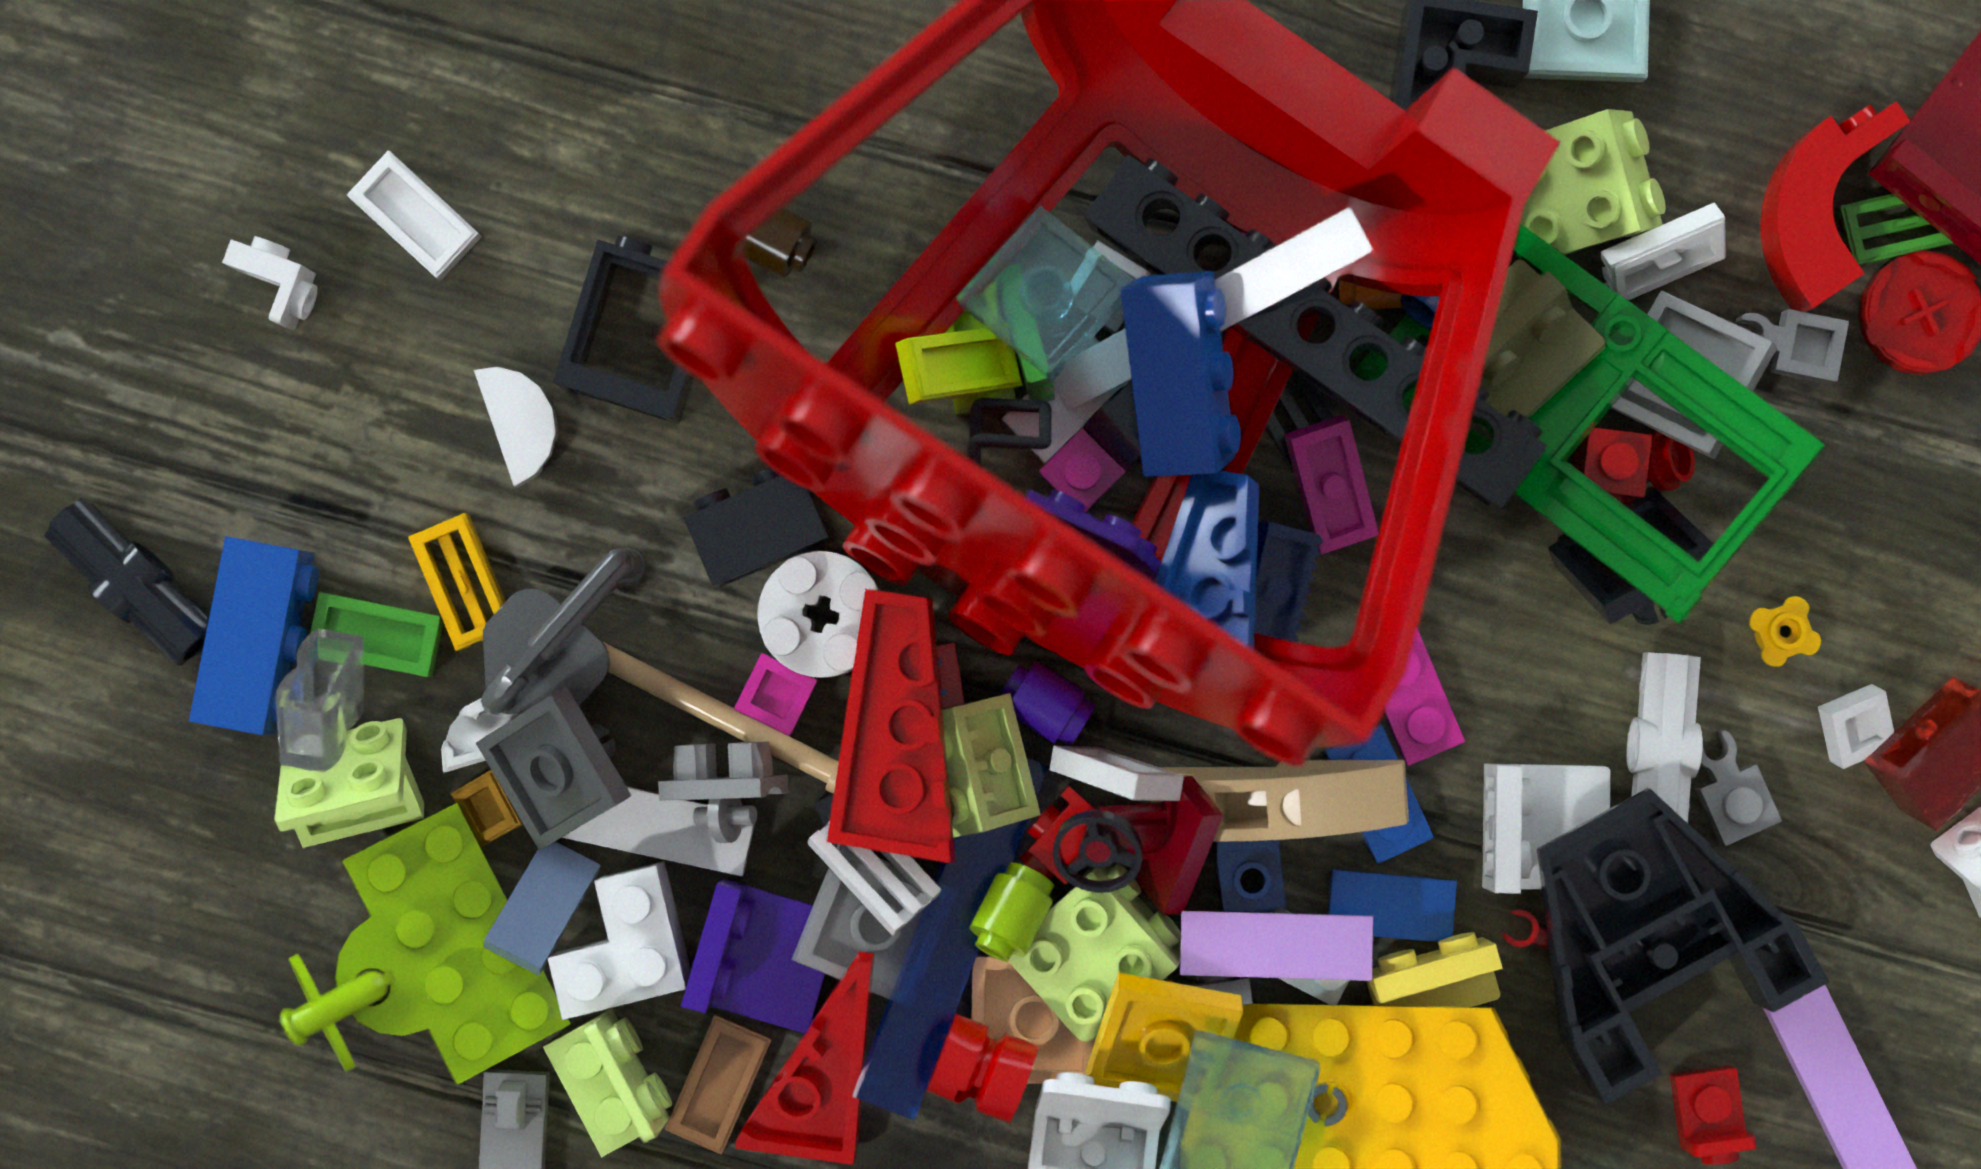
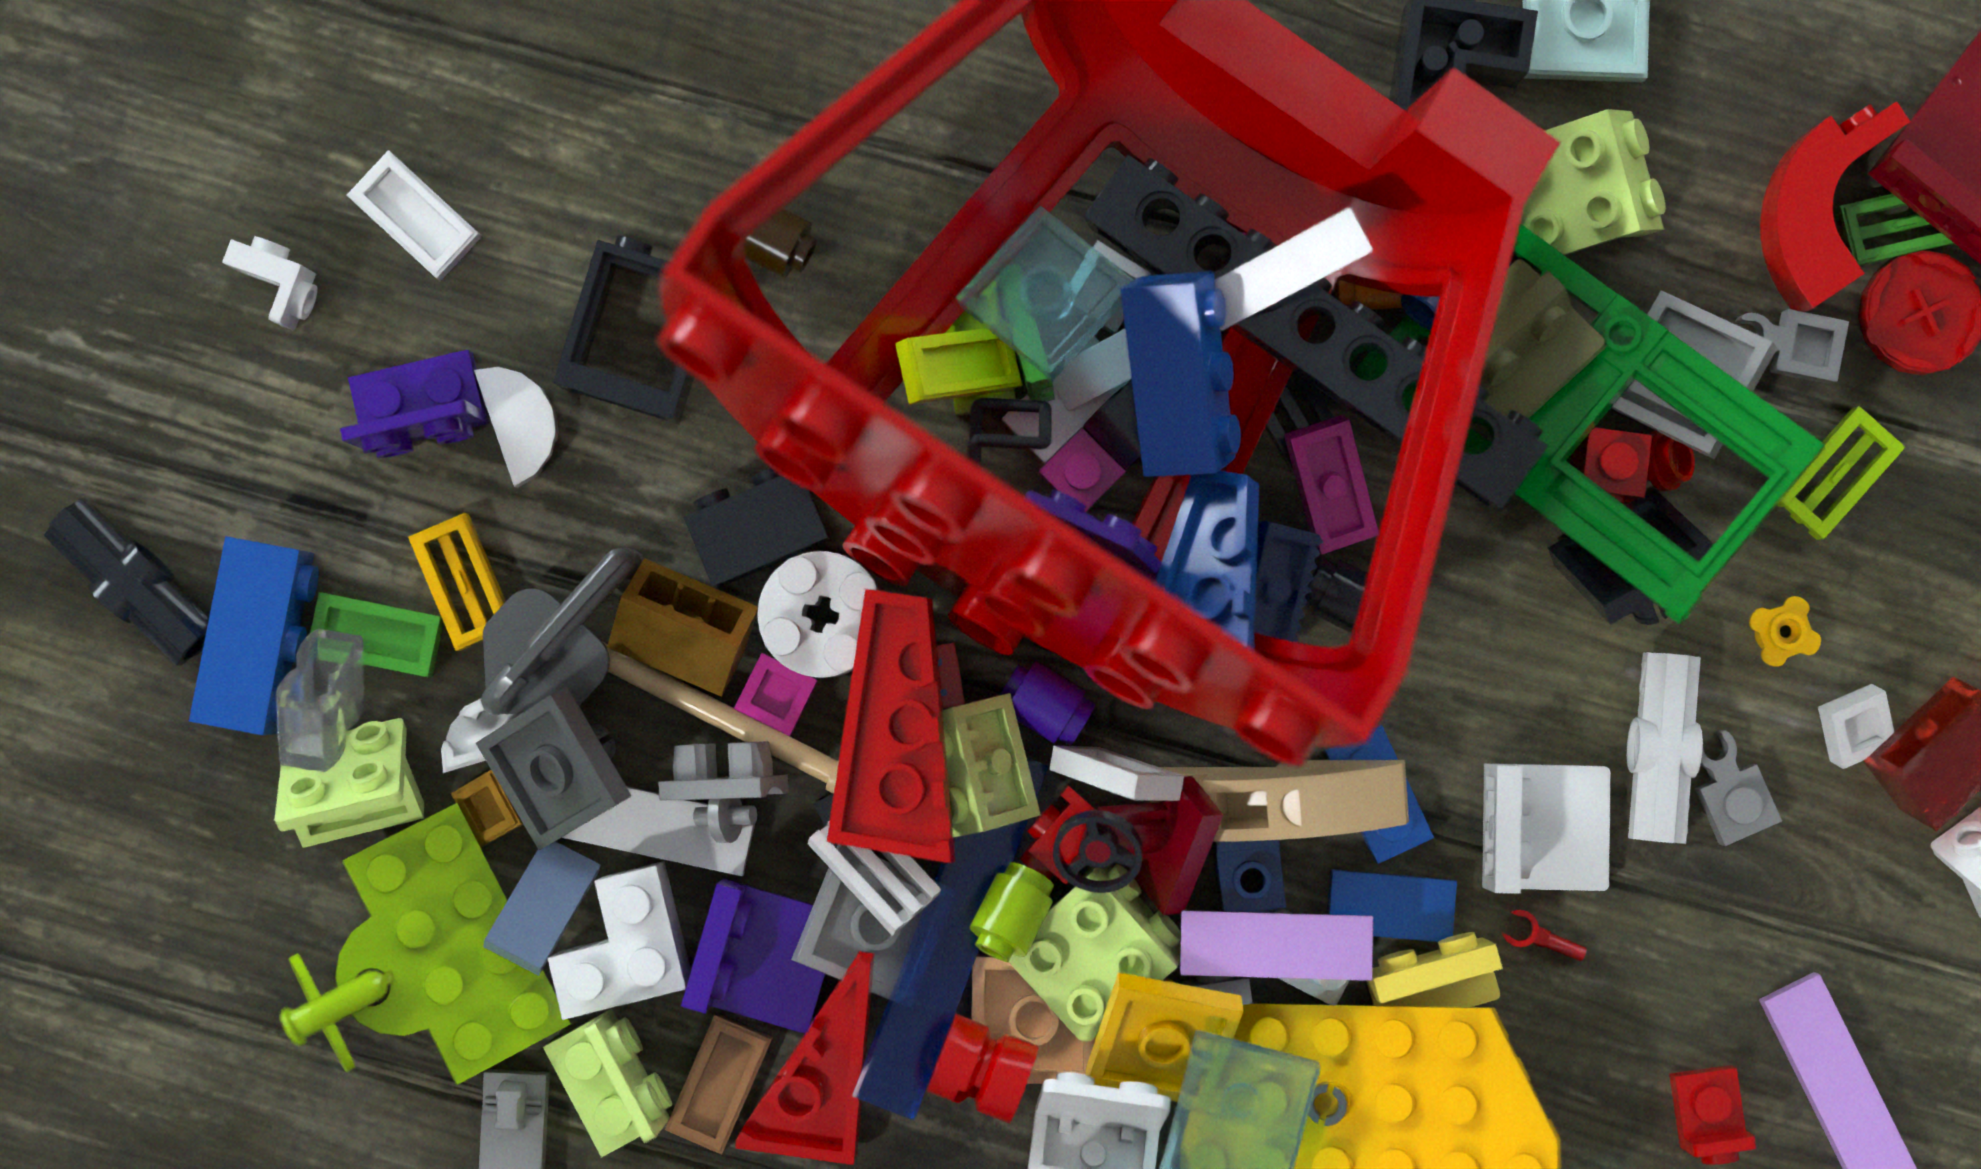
dark pink plate [1383,629,1465,766] -> none
black wedge [1537,788,1829,1105] -> none
white tile [1601,202,1726,300] -> none
none -> dark purple bracket [340,349,489,458]
none -> pearl gold brick [607,558,758,697]
none -> black brick [1301,558,1369,634]
none -> lime tile [1777,406,1906,540]

